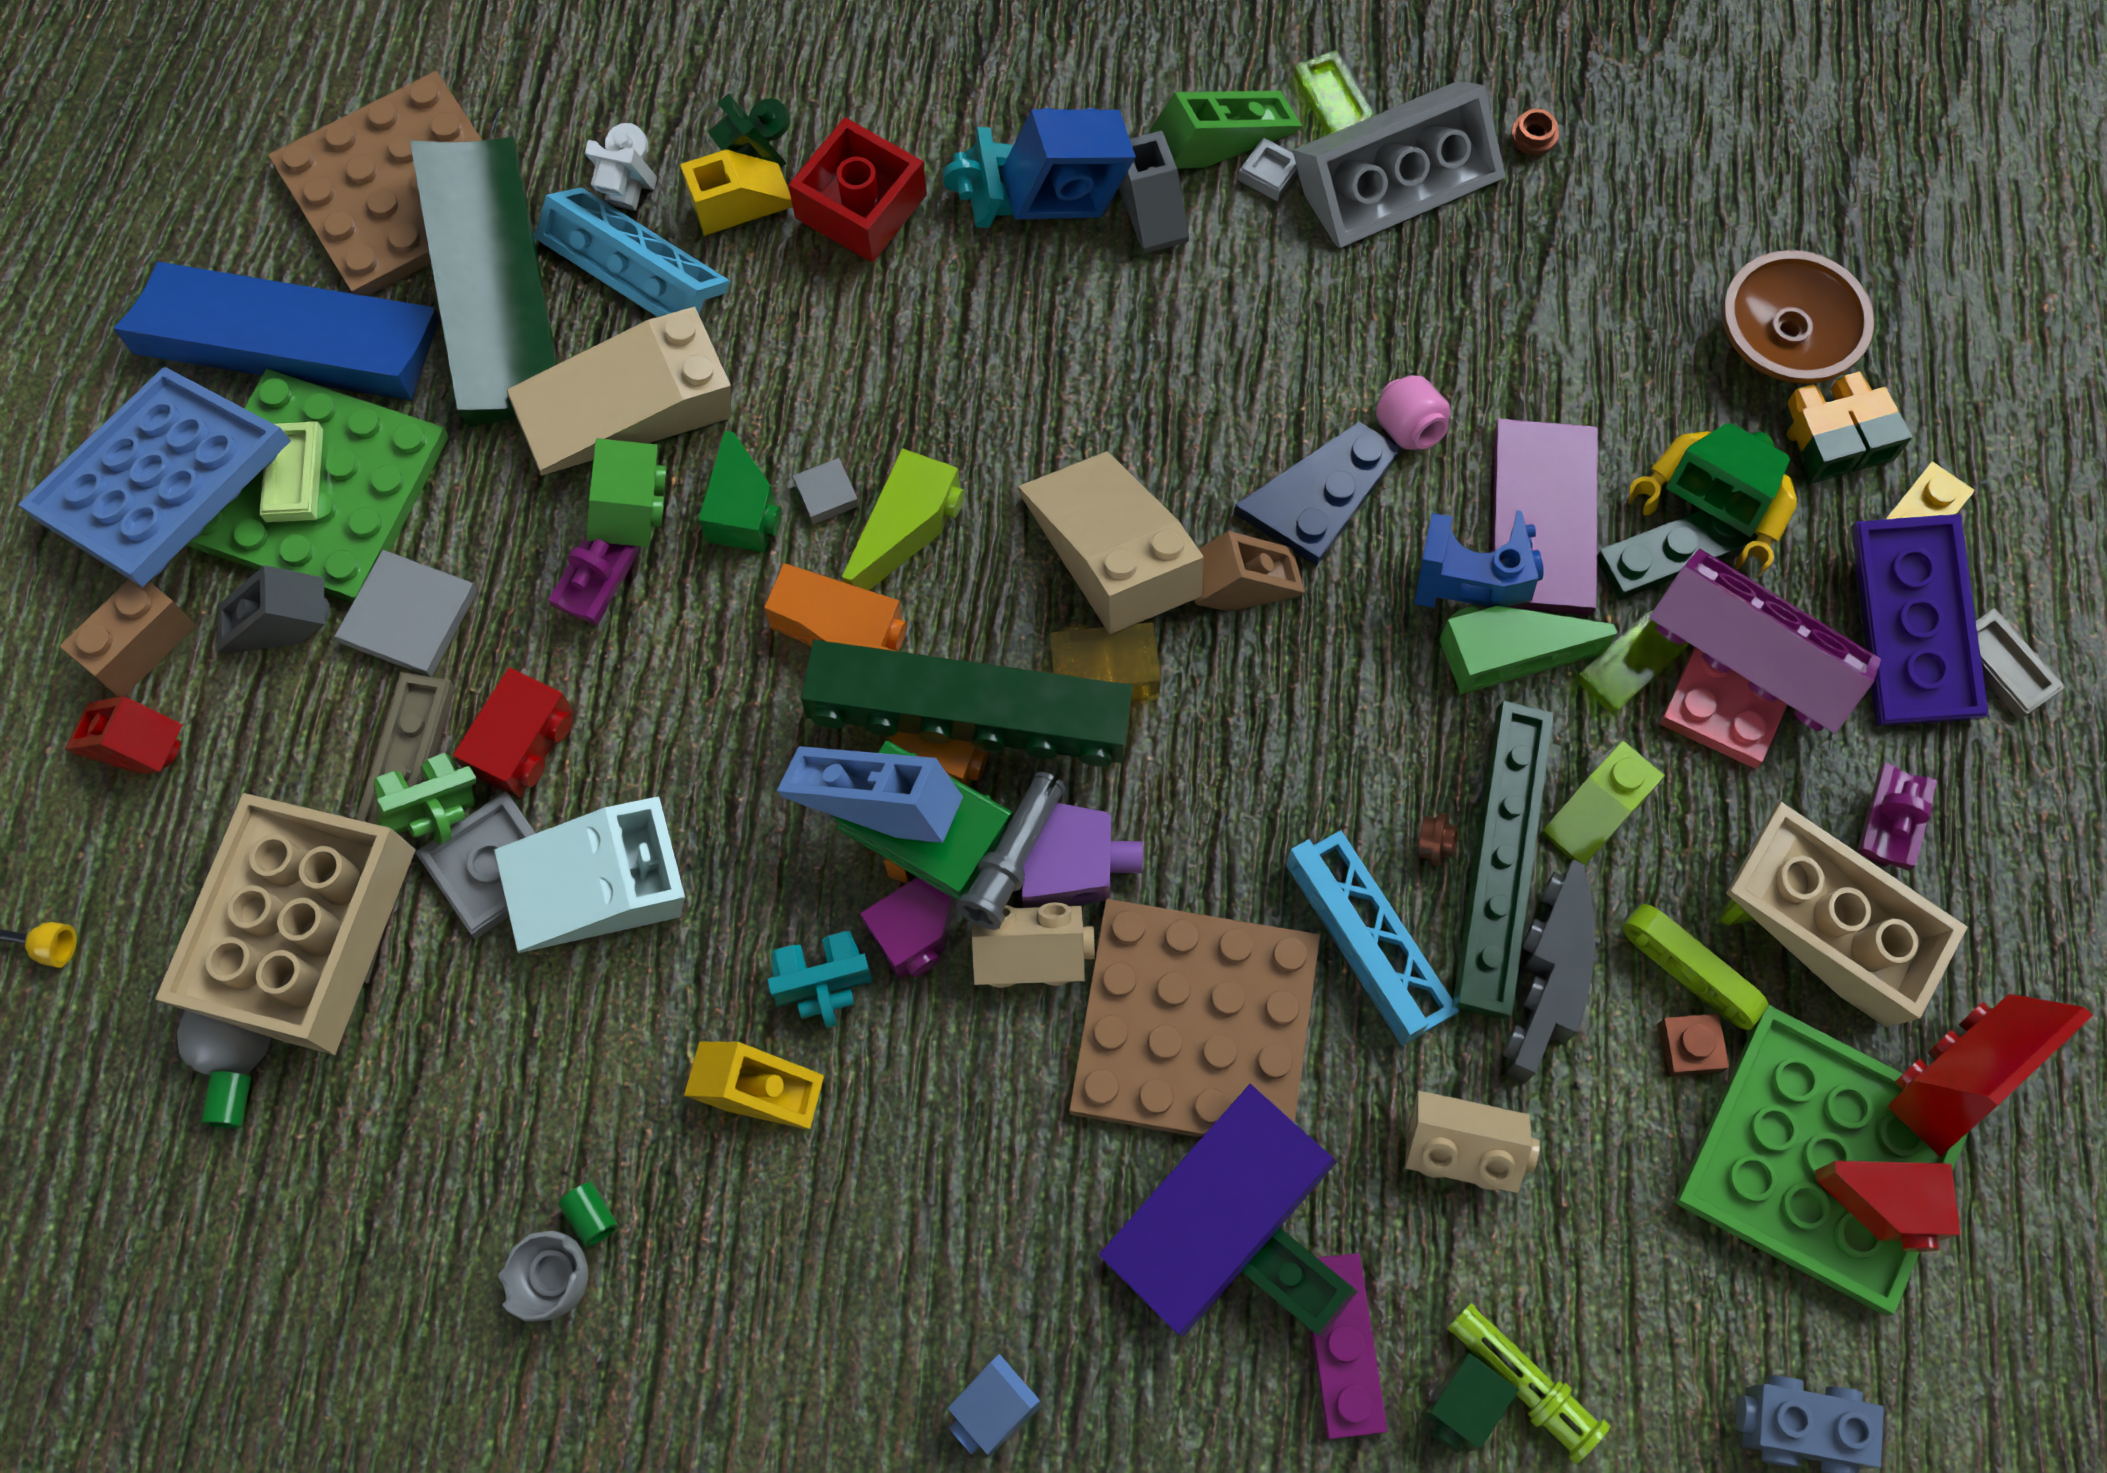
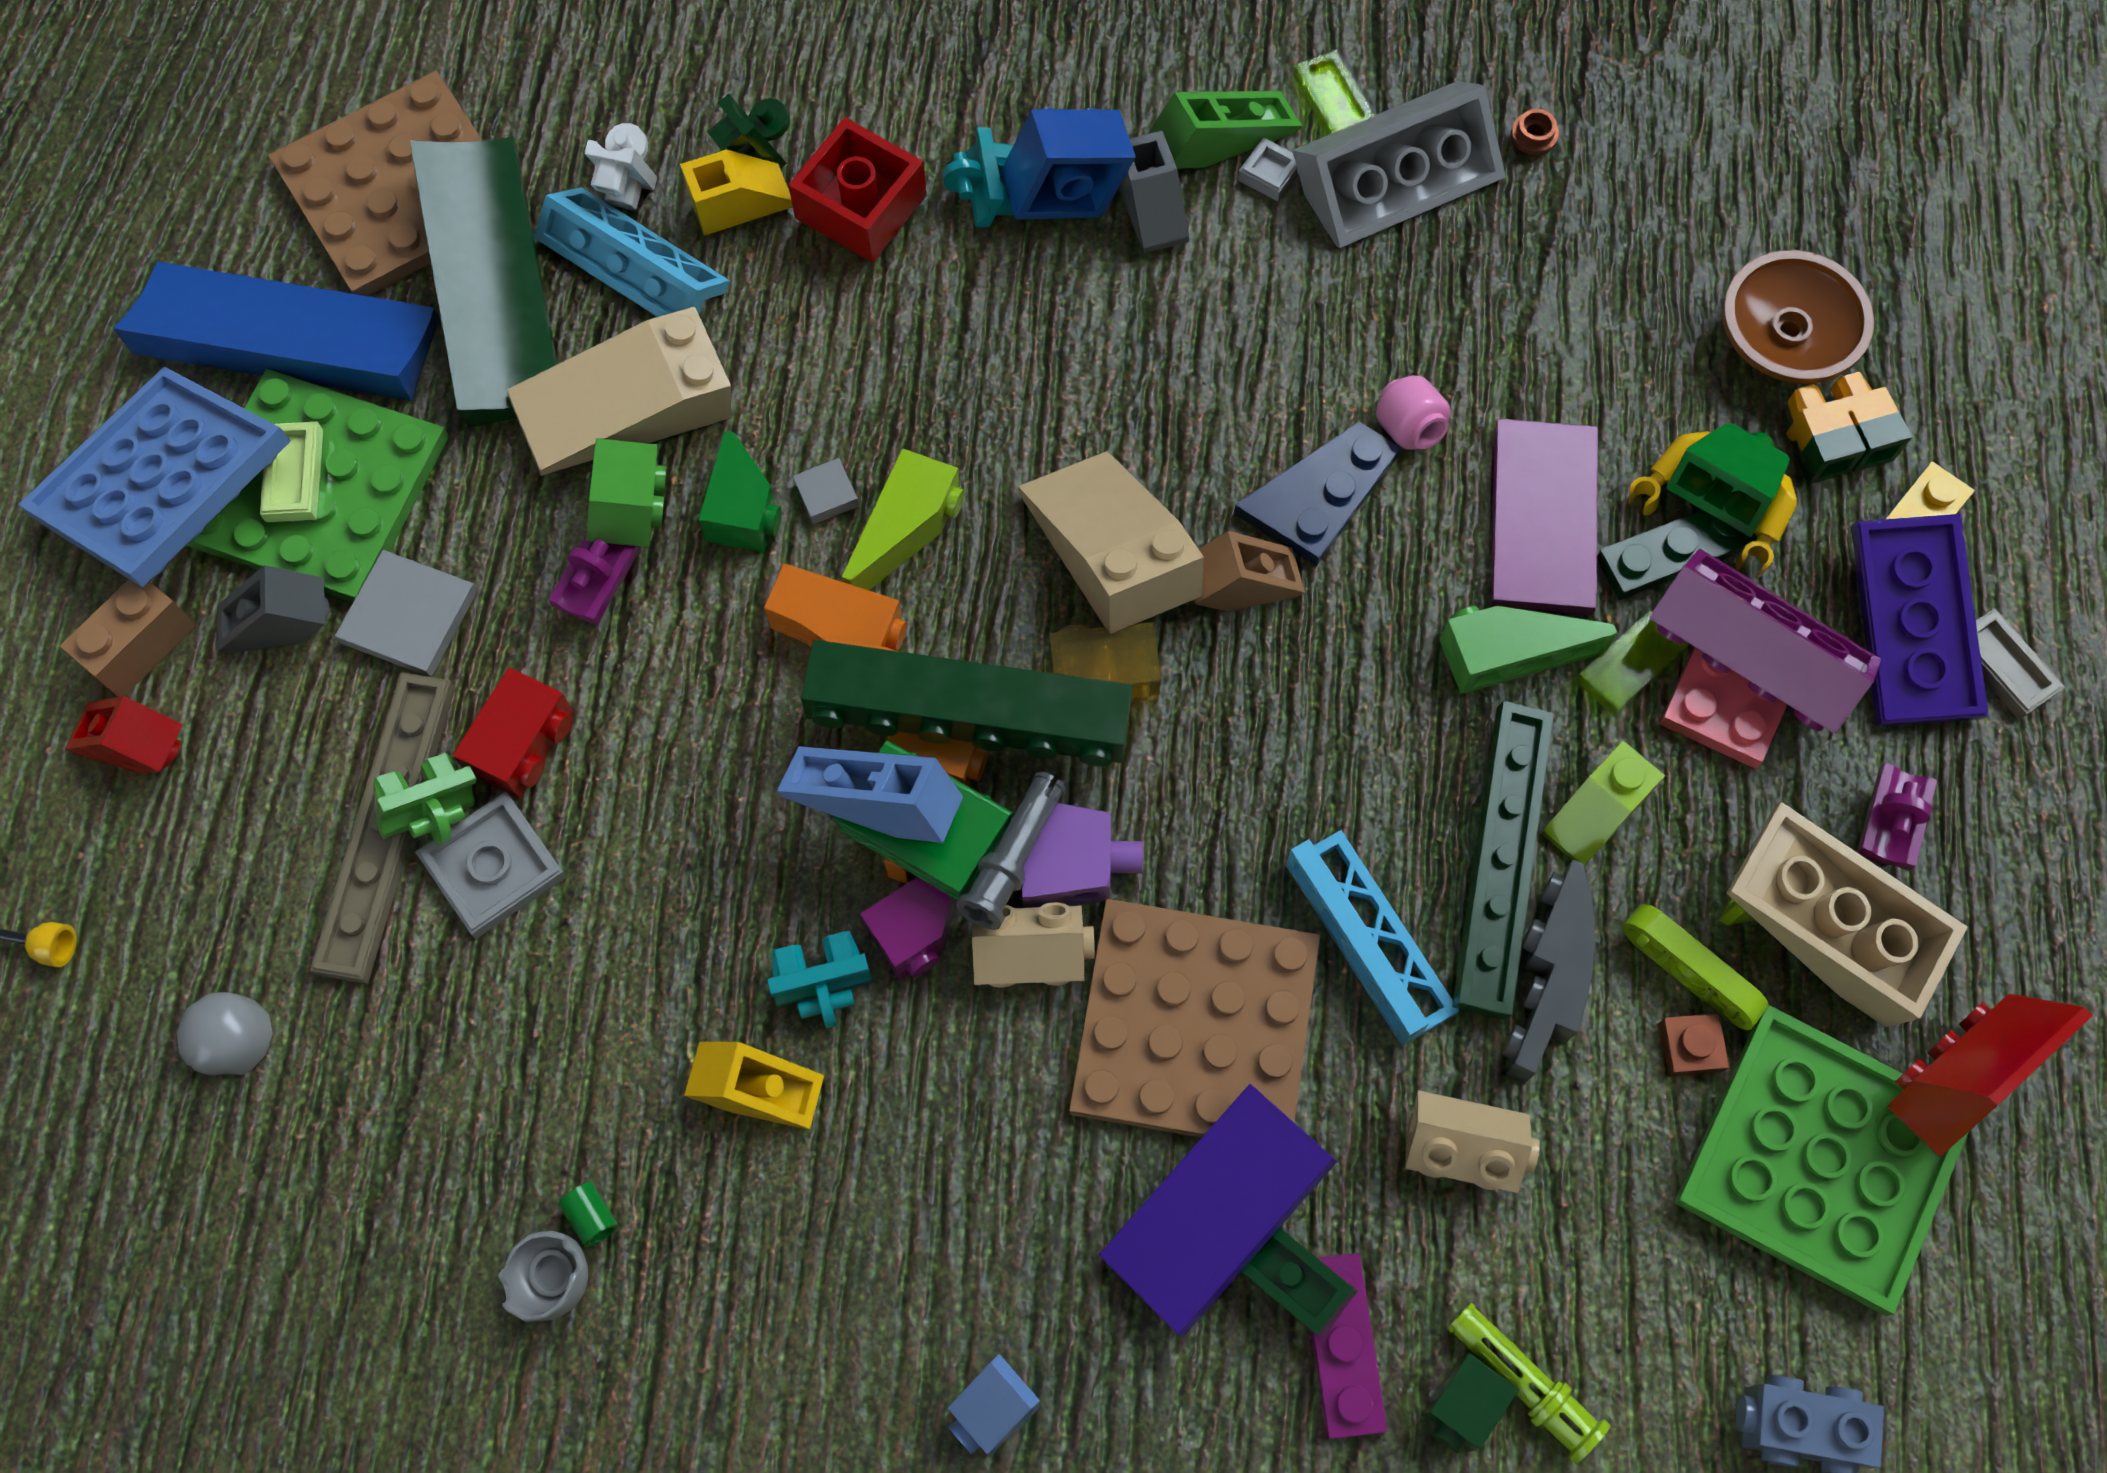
tan slope [155,793,416,1055] -> none
green hinge [201,1071,251,1129] -> none
light aqua slope [494,797,685,953] -> none
blue tile [1414,510,1544,608] -> none
copper plate [1419,812,1458,866] -> none
red slope [1815,1161,1960,1252] -> none

